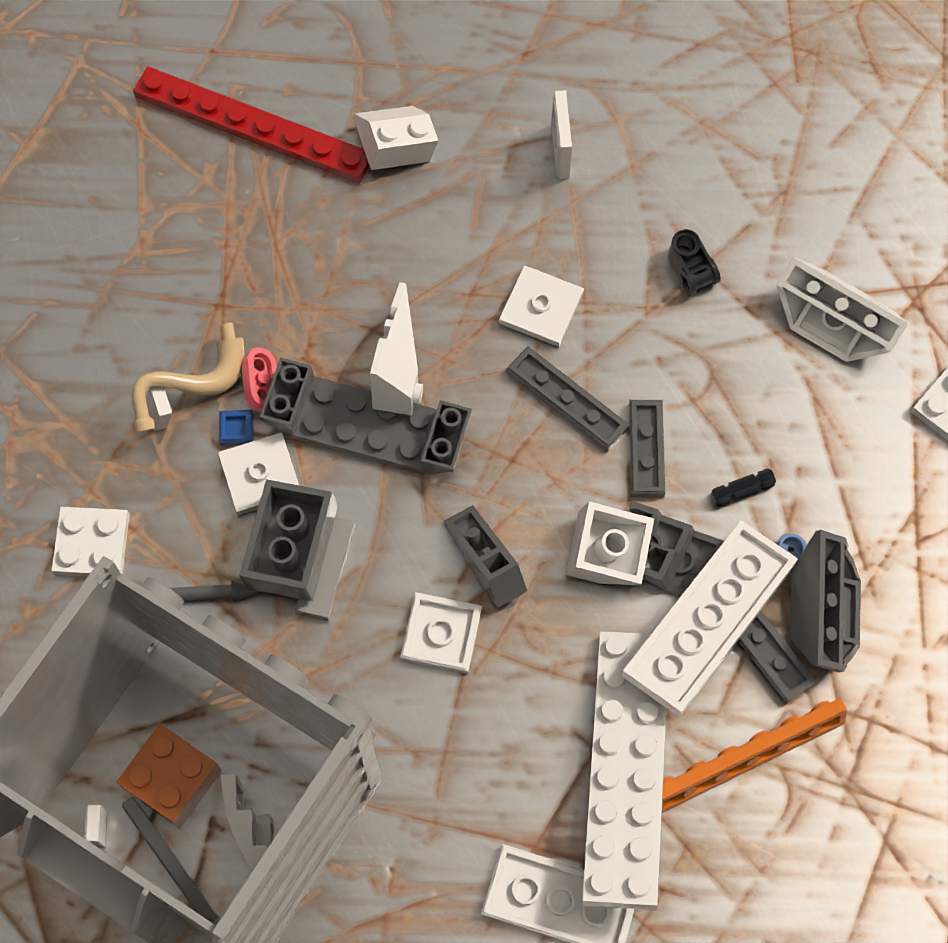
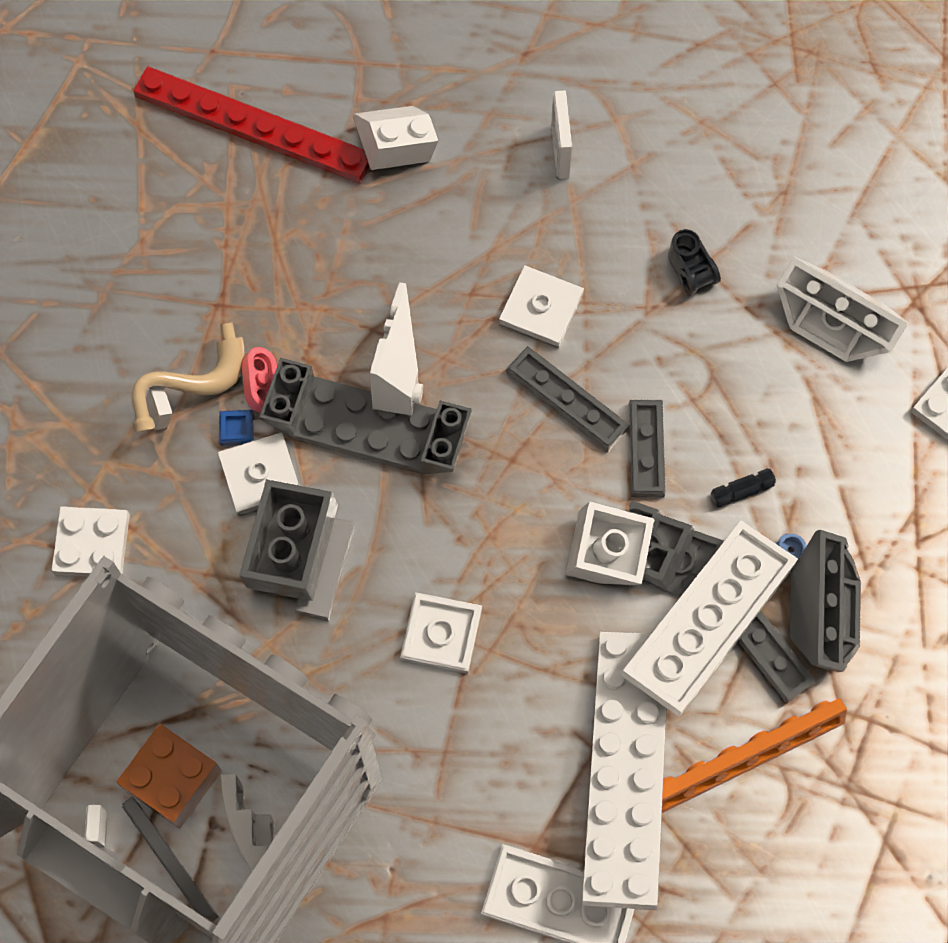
dark grey piece [170,580,259,602] -> none
dark grey slope [444,505,527,608] -> none

